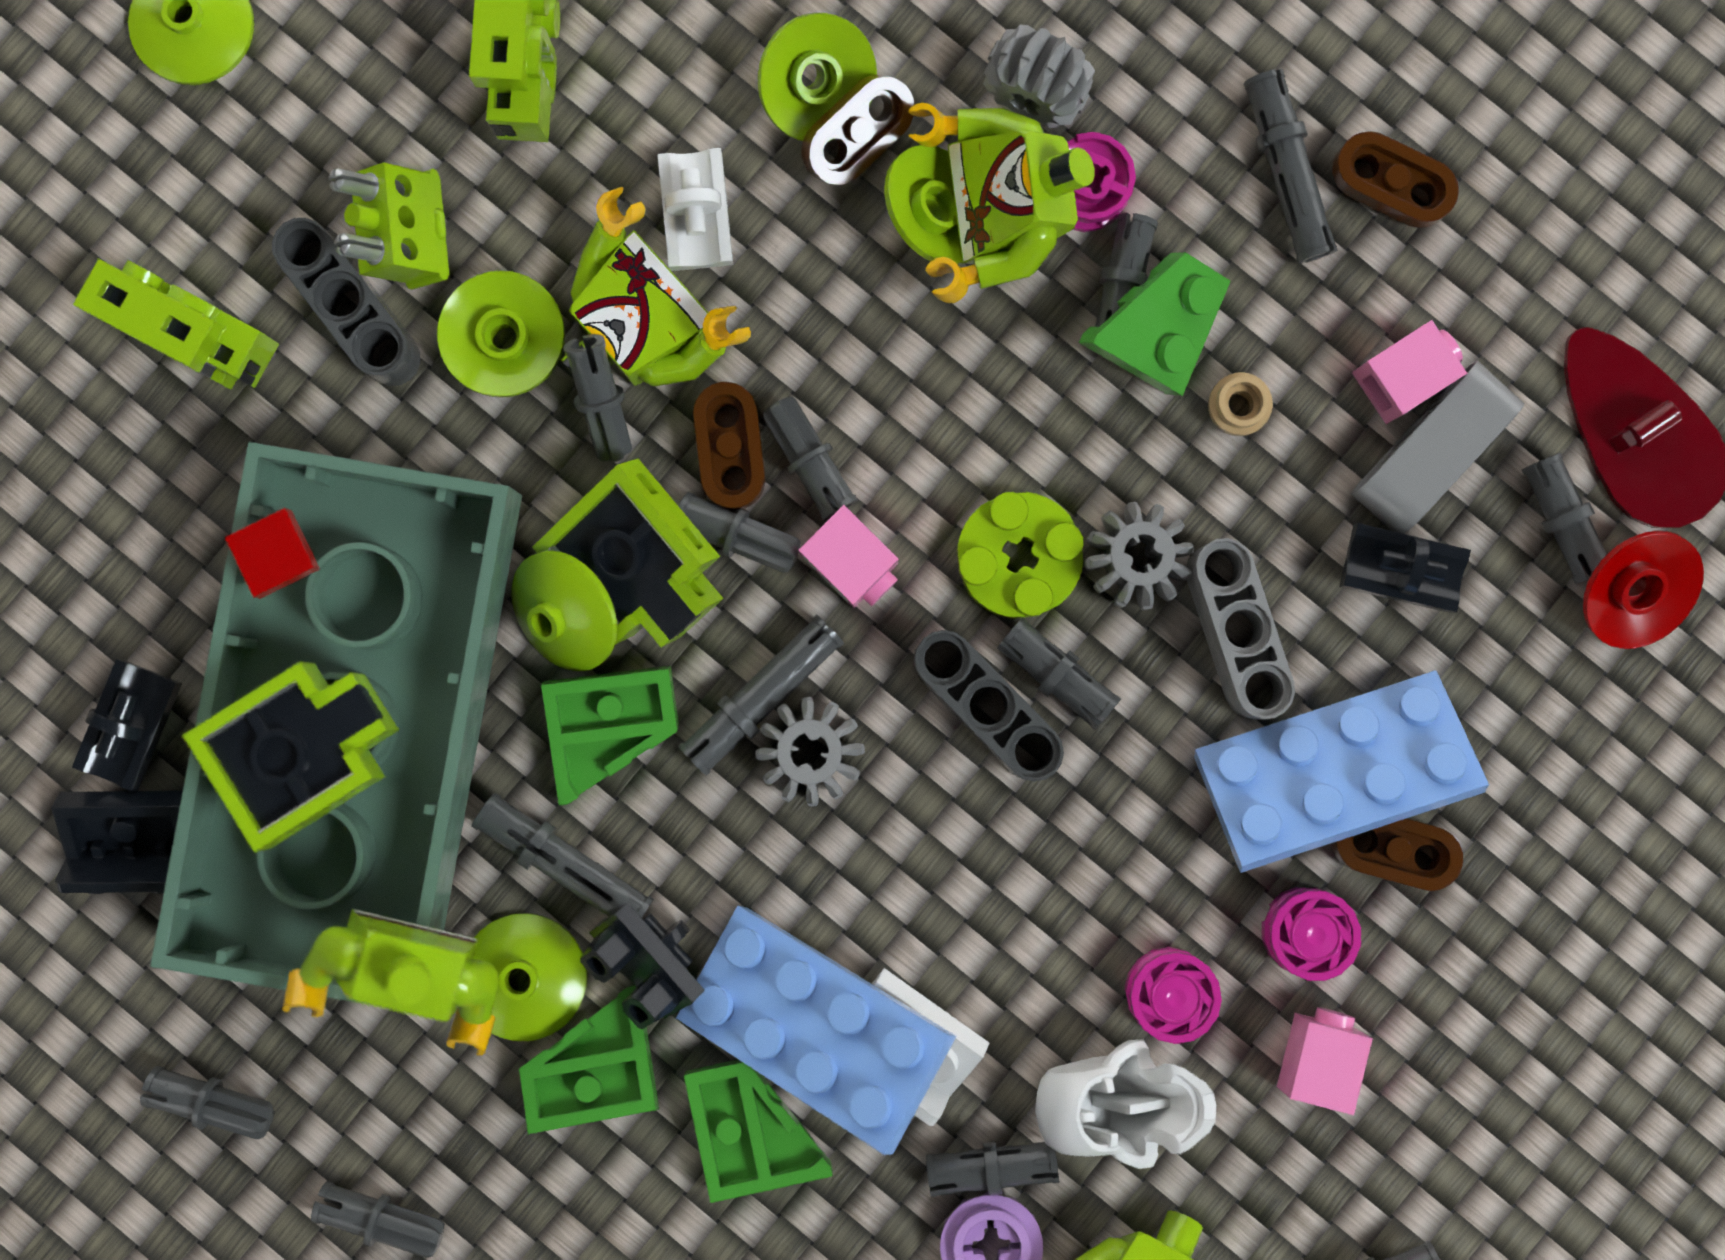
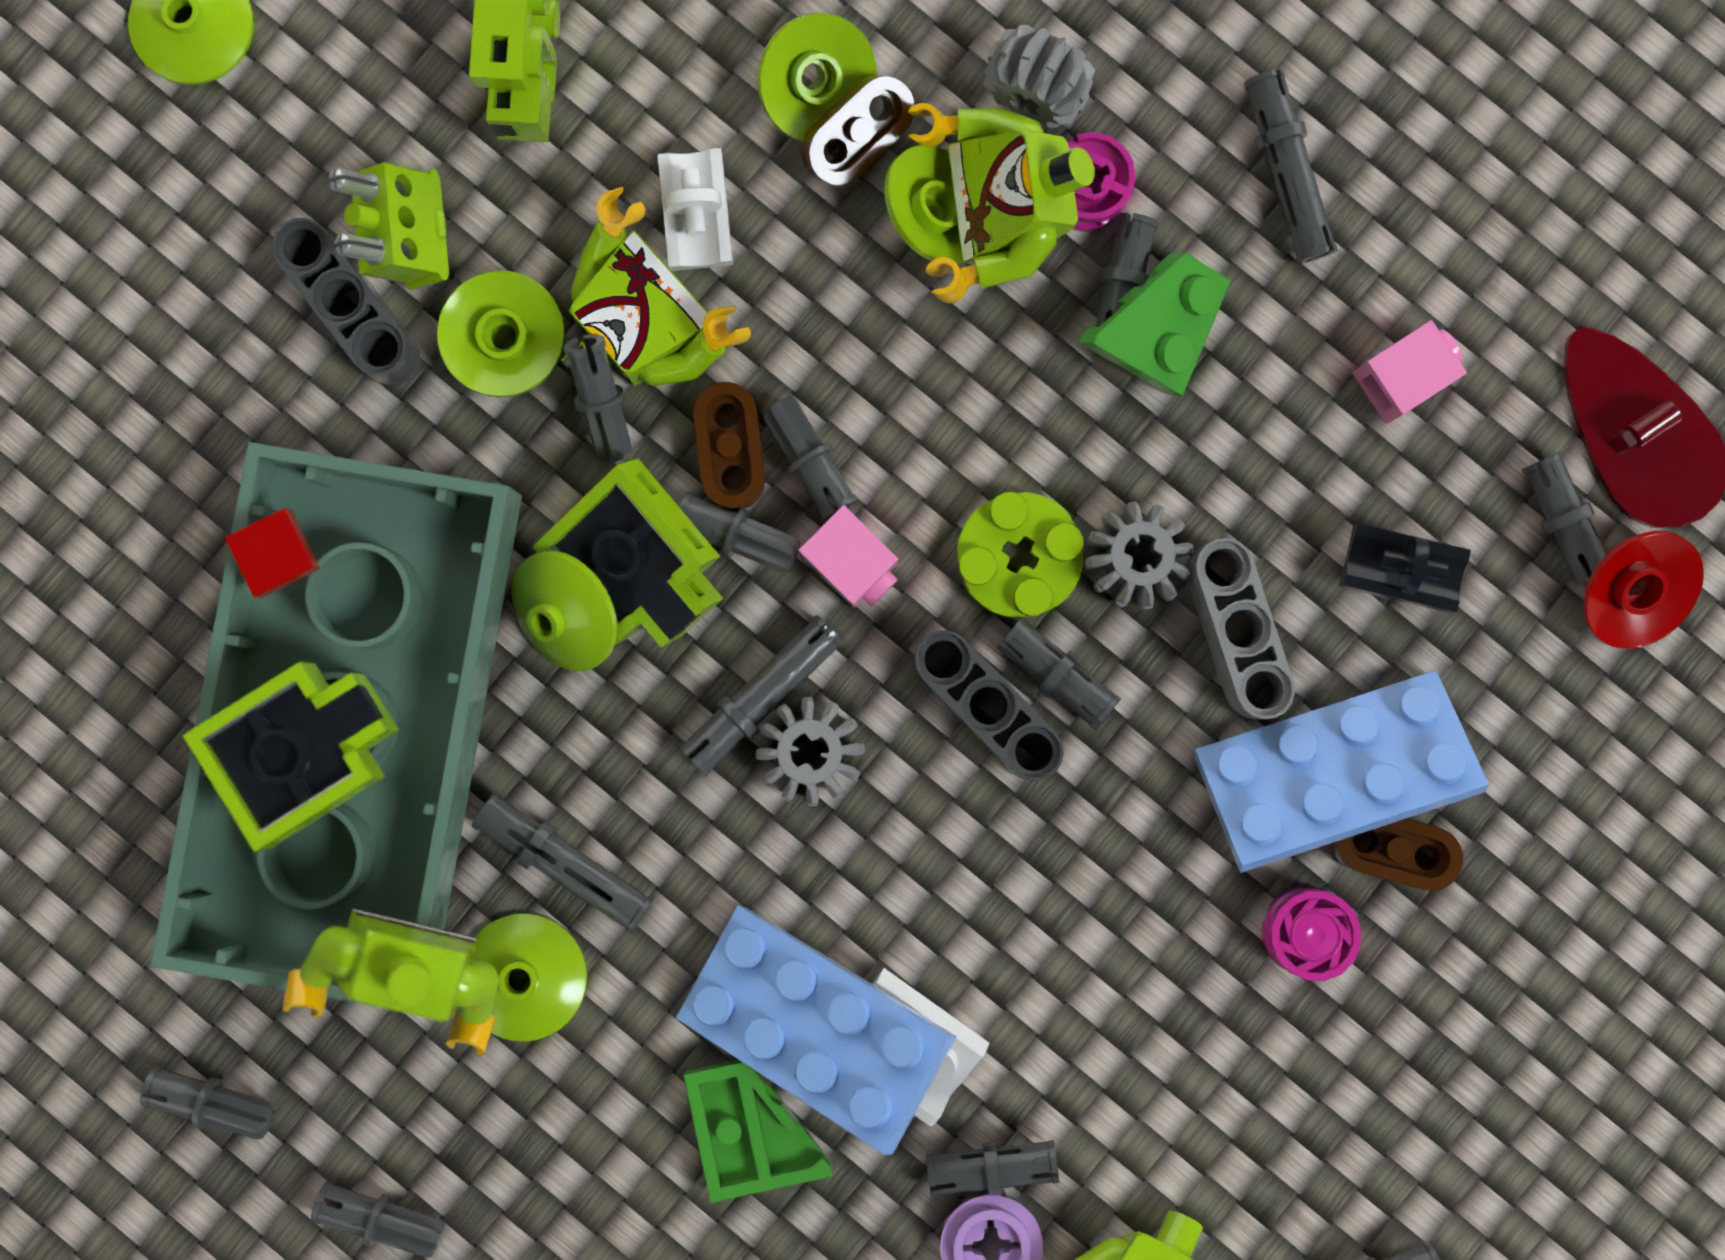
black bracket [51,790,183,894] -> none
black hips [72,659,182,791] -> none
lime piece [73,258,279,389] -> none
bright green wing [519,986,659,1134] -> none
bright green wing [541,665,679,805] -> none
black hips [580,902,705,1029] -> none
white head [1036,1039,1216,1169] -> none
dark pink wheel [1124,947,1222,1044] -> none
tan plate [1208,372,1273,436] -> none
bright pink brick [1277,1007,1373,1115] -> none
reddish brown plate [1332,131,1459,228] -> none
light grey beam [1351,360,1525,534] -> none

